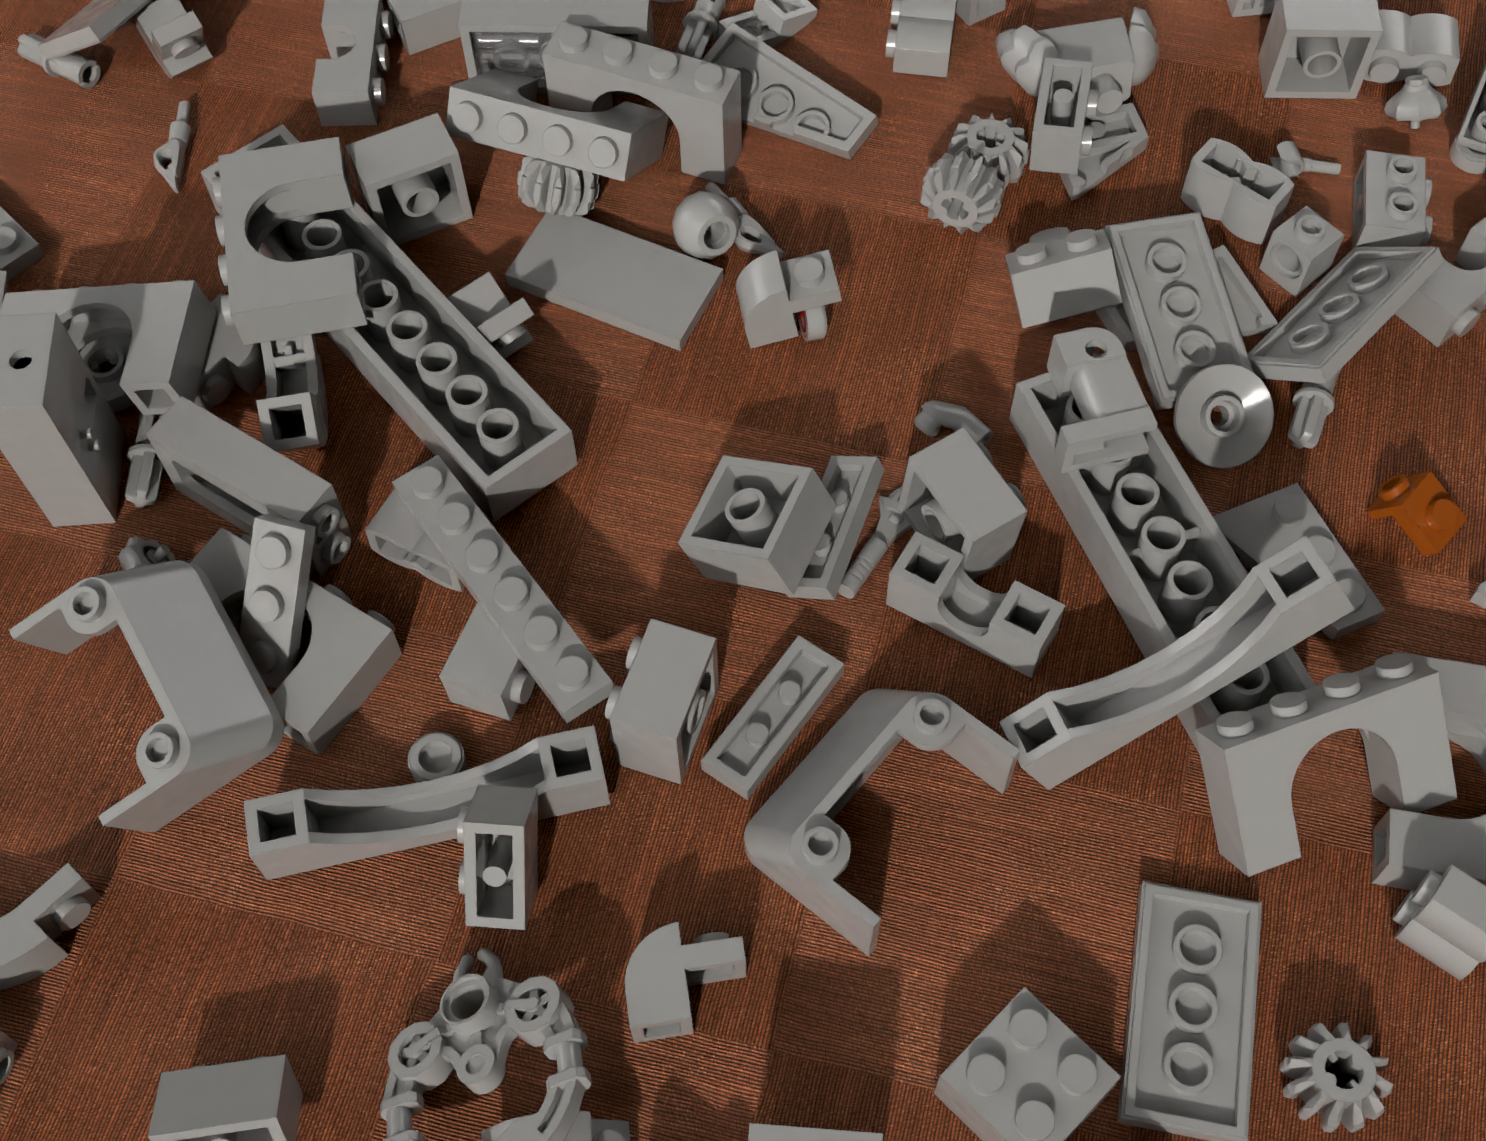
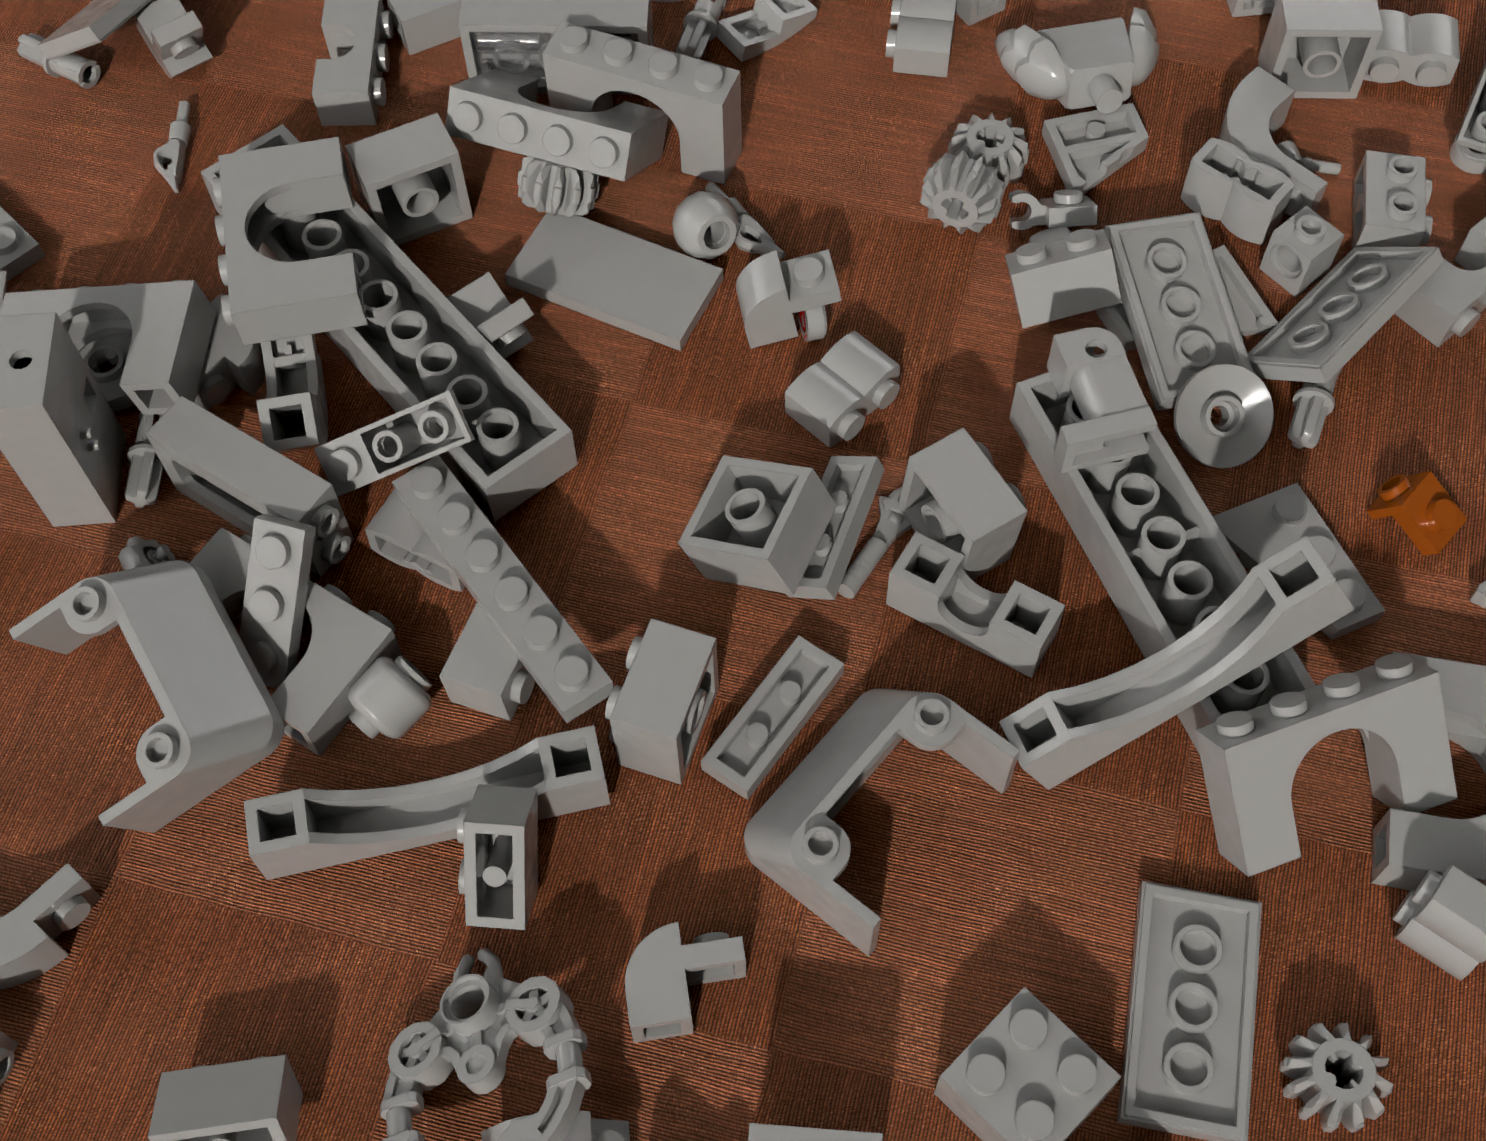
light grey tile [408,732,467,783] -> none
light grey wing [702,22,878,160] -> none
light grey arm [914,400,994,446] -> none
light grey brick [1029,57,1099,175] -> none
light grey piece [1384,75,1448,129] -> none
none -> light grey slope [314,389,475,497]
none -> light grey head [348,655,433,739]
none -> light grey brick [785,331,900,448]
none -> light grey plate [1009,189,1098,230]
none -> light grey arch [1218,66,1328,217]

